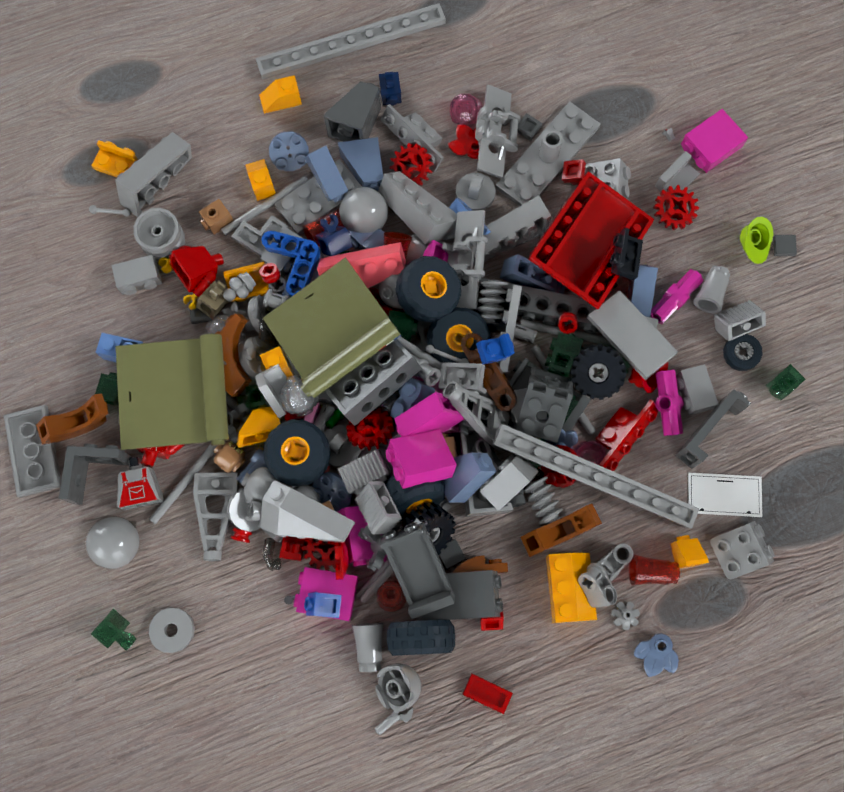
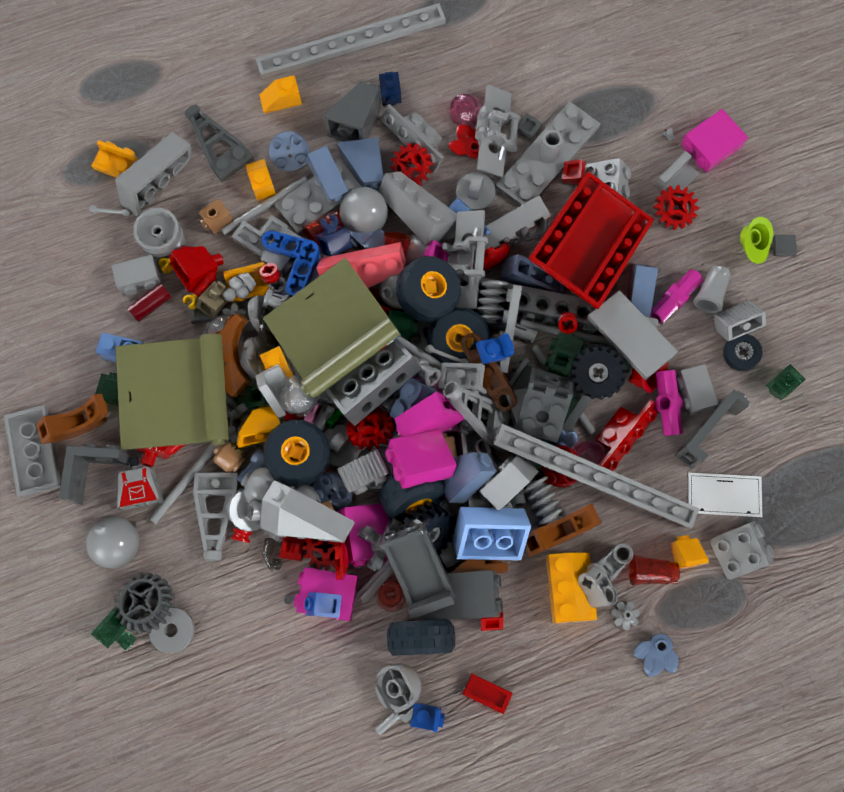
light grey plant [352,623,383,672] -> none
light grey brick [355,481,402,534] -> none
black bracket [610,228,643,280] -> none
none -> dark grey gear [113,573,175,634]
none -> dark red piece [127,283,172,322]
none -> dark grey plate [185,105,254,182]
none -> blue bracket [410,703,445,732]
none -> light blue brick [452,507,531,560]
none -> red dish [473,243,511,271]

